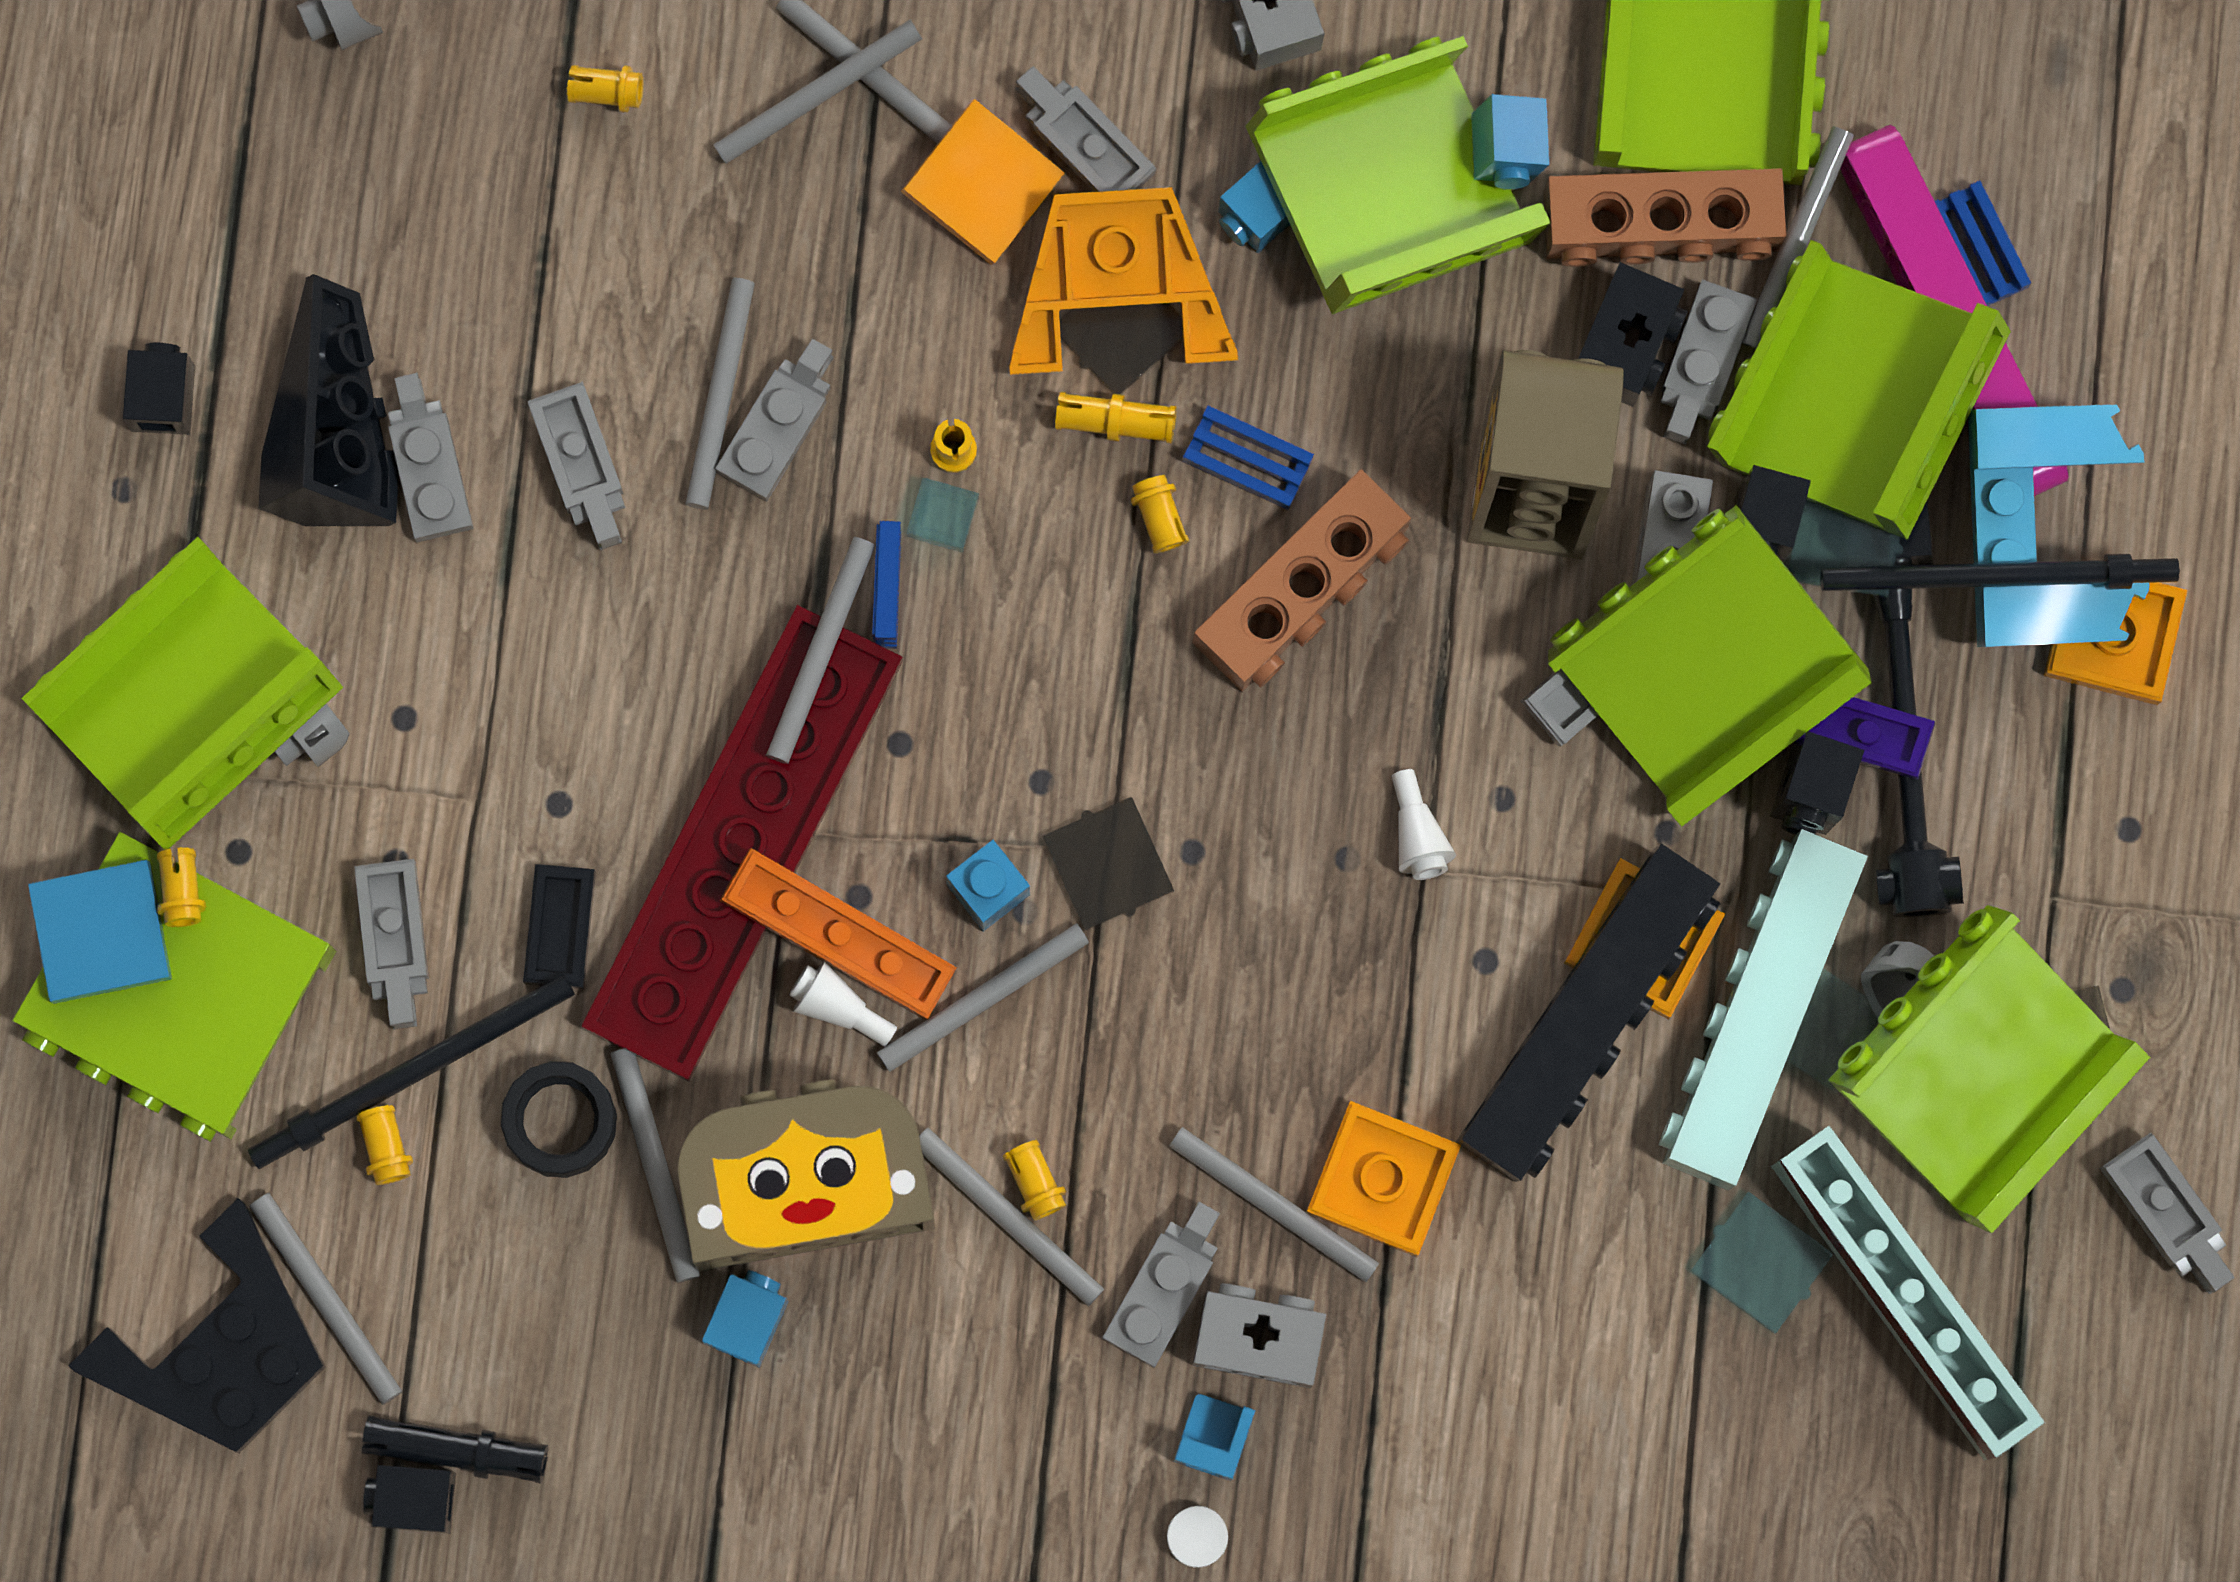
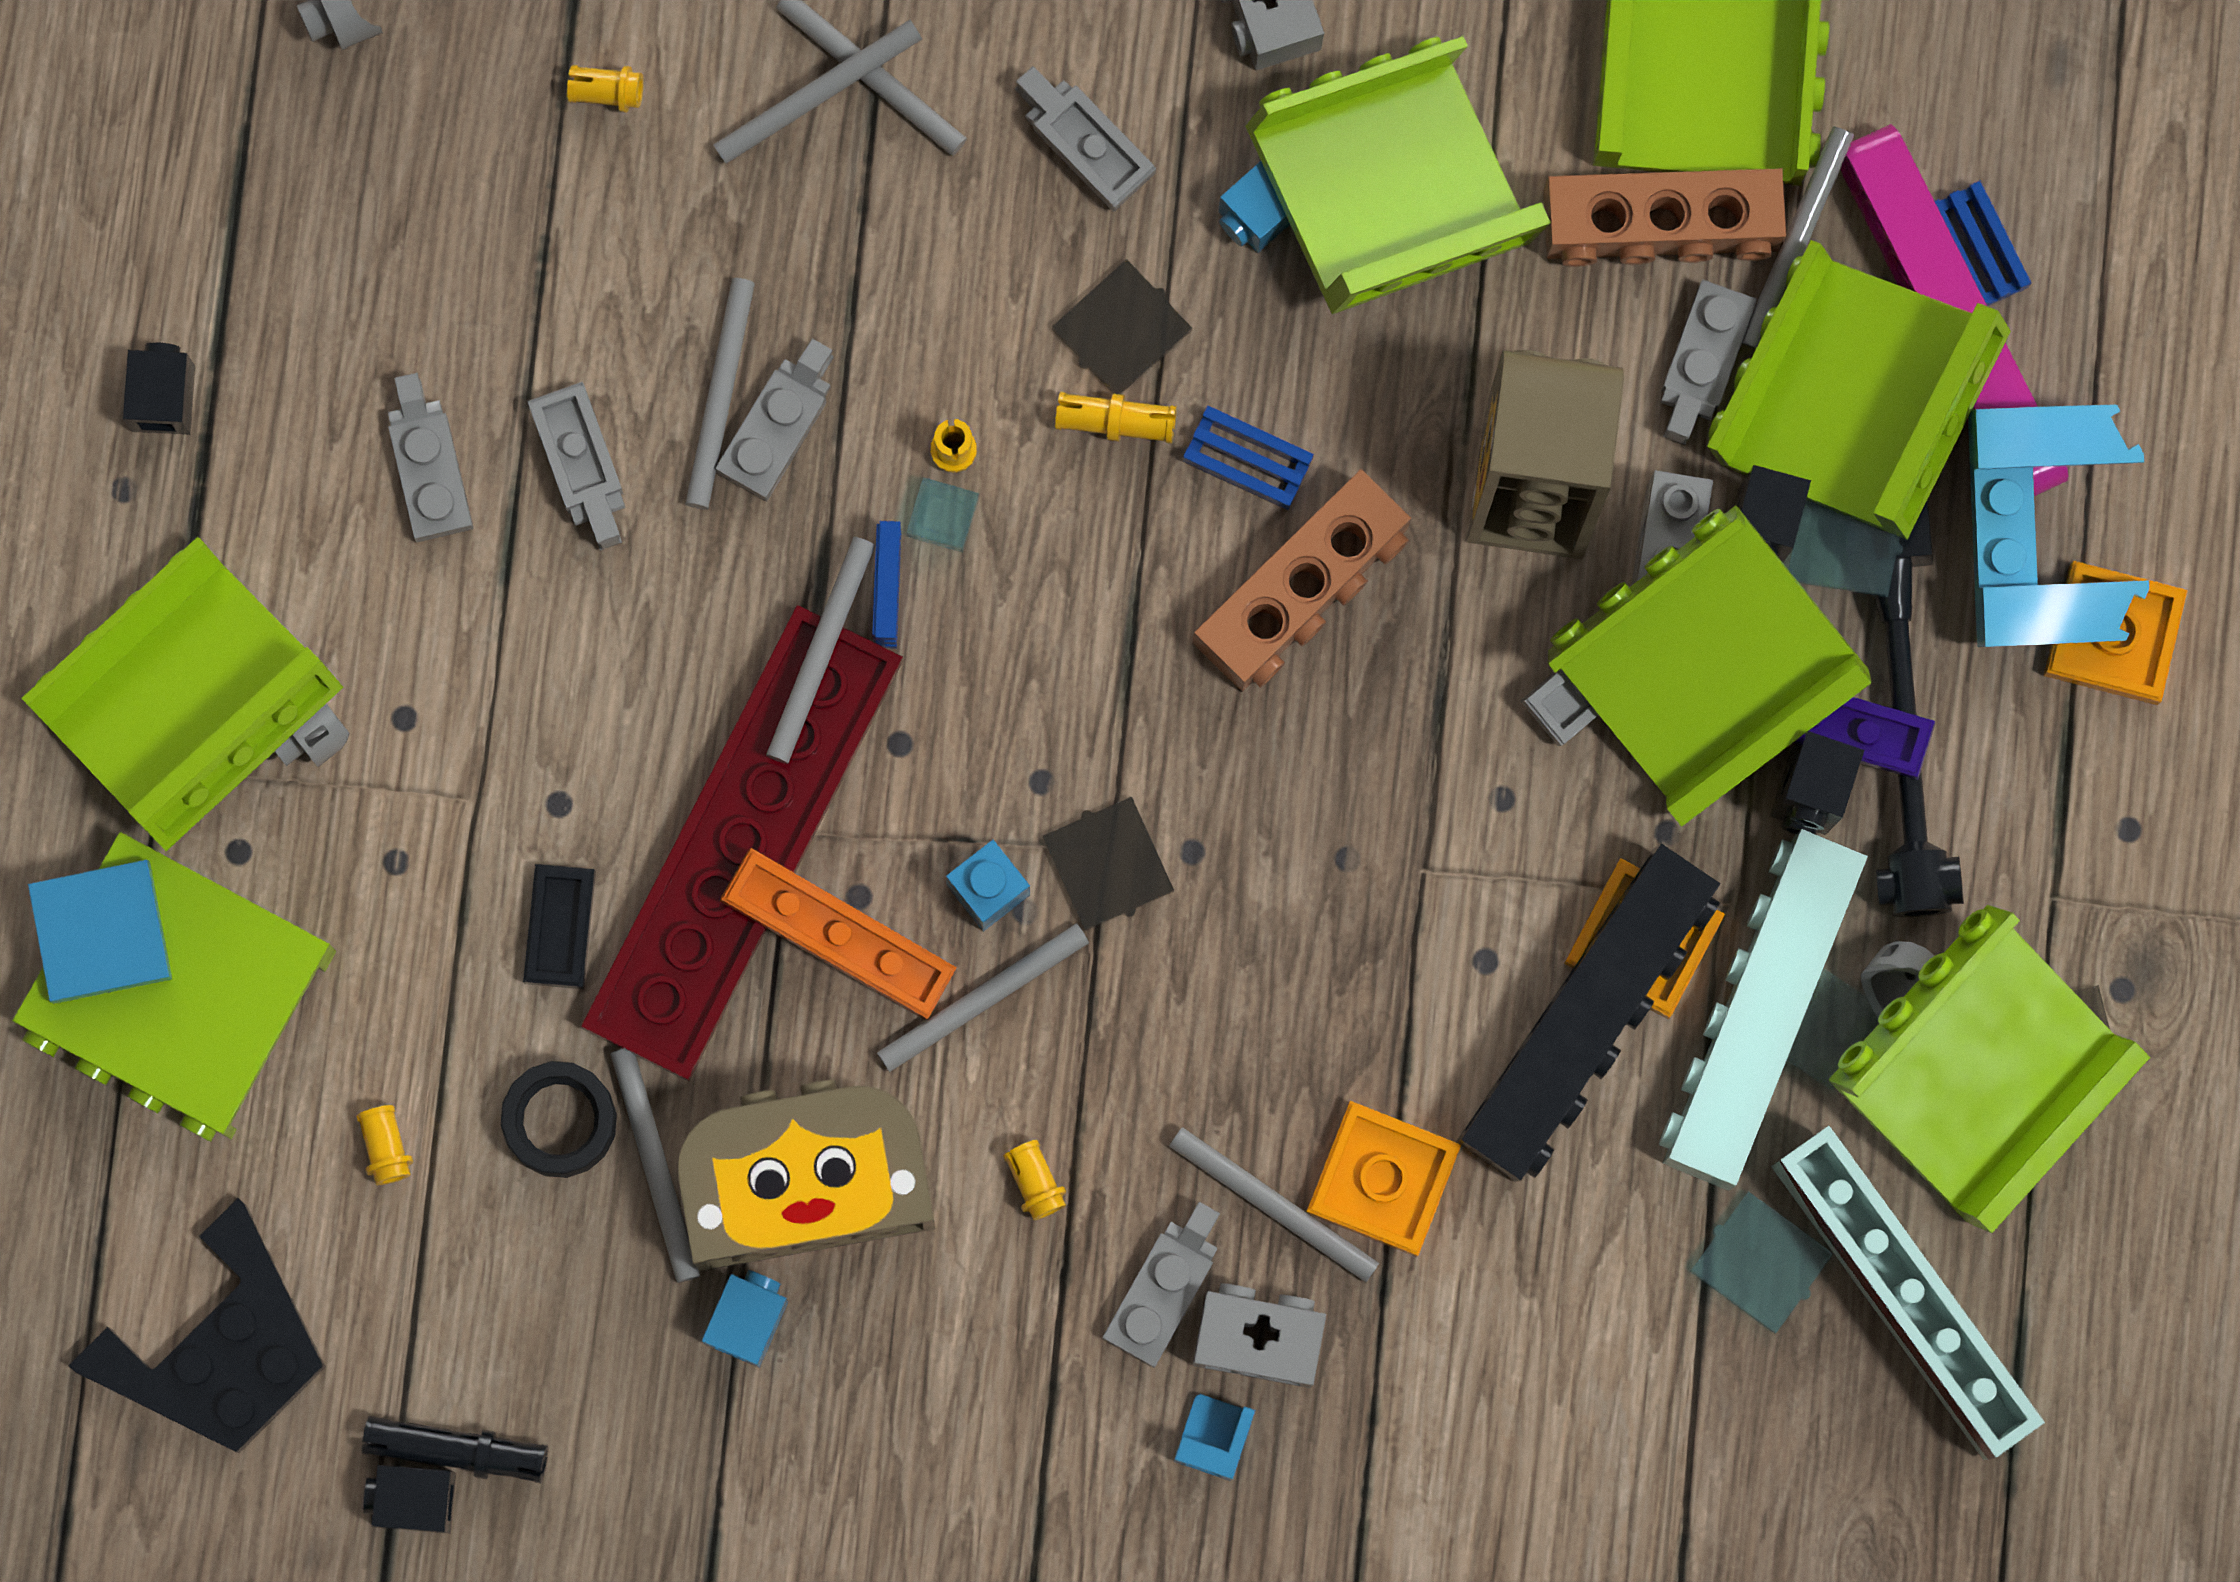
yellow pin [156,847,206,927] -> none
black bar [247,974,575,1170] -> none
light grey bar [249,1193,403,1405] -> none
black wedge [258,274,398,526] -> none
light grey hinge [354,859,429,1030] -> none
white cone [789,961,897,1047] -> none
light orange tile [900,99,1065,265] -> none
light grey bar [919,1128,1104,1307] -> none
light orange wing [1009,187,1238,375] -> none
yellow pin [1130,475,1190,554] -> none
white tile [1167,1506,1228,1567] -> none
white cone [1391,769,1456,880] -> none
dark azure brick [1471,94,1549,189] -> none
black brick [1578,262,1688,407] -> none
black bar [1820,554,2180,591] -> none
light grey hinge [2099,1133,2235,1294] -> none

